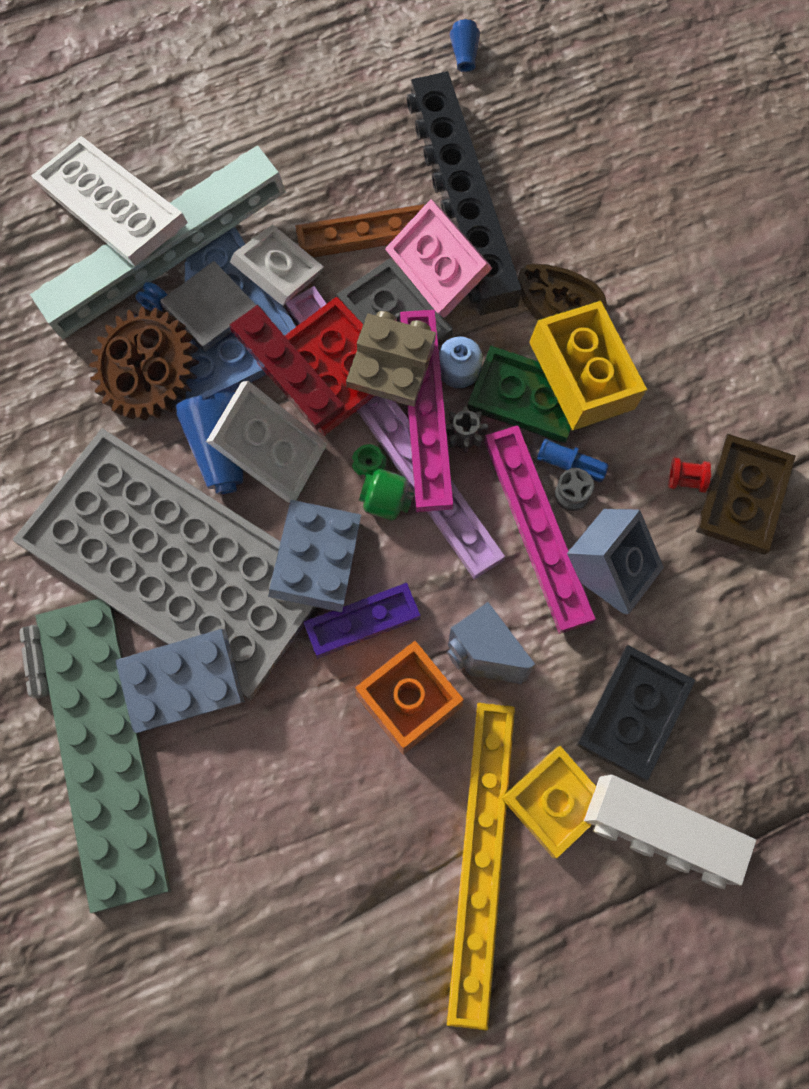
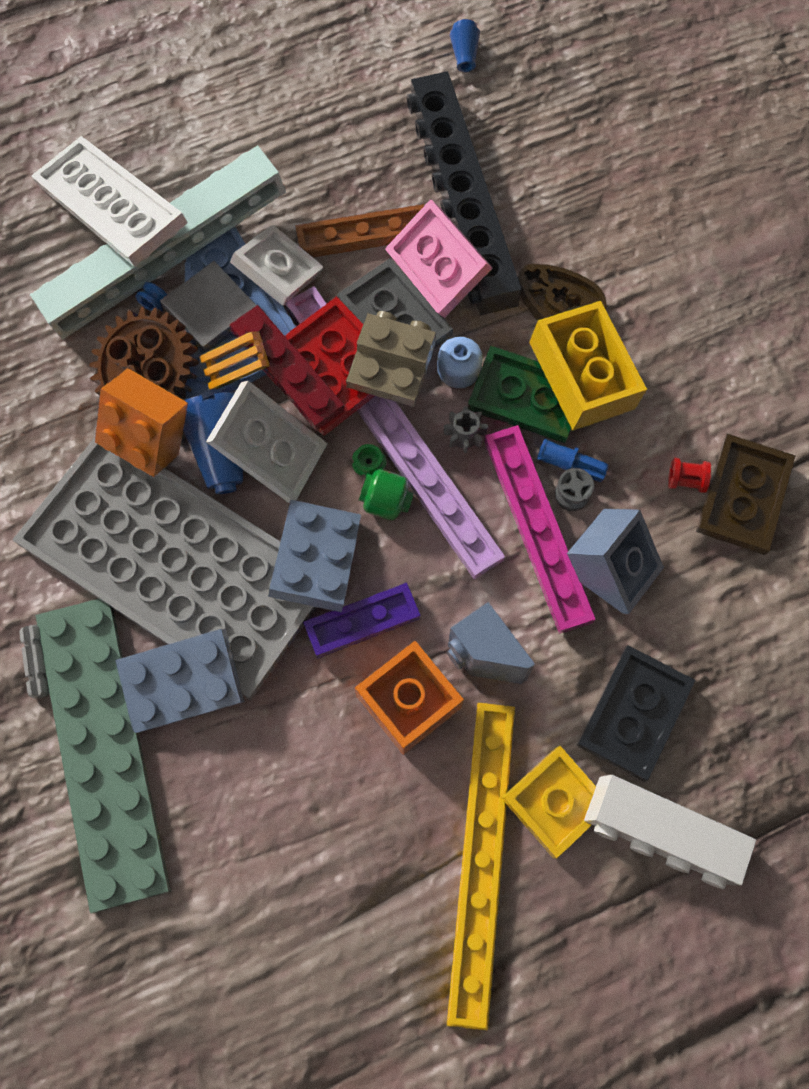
dark pink plate [400,310,453,512] -> none
none -> orange brick [95,368,188,477]
none -> light orange tile [199,332,270,390]

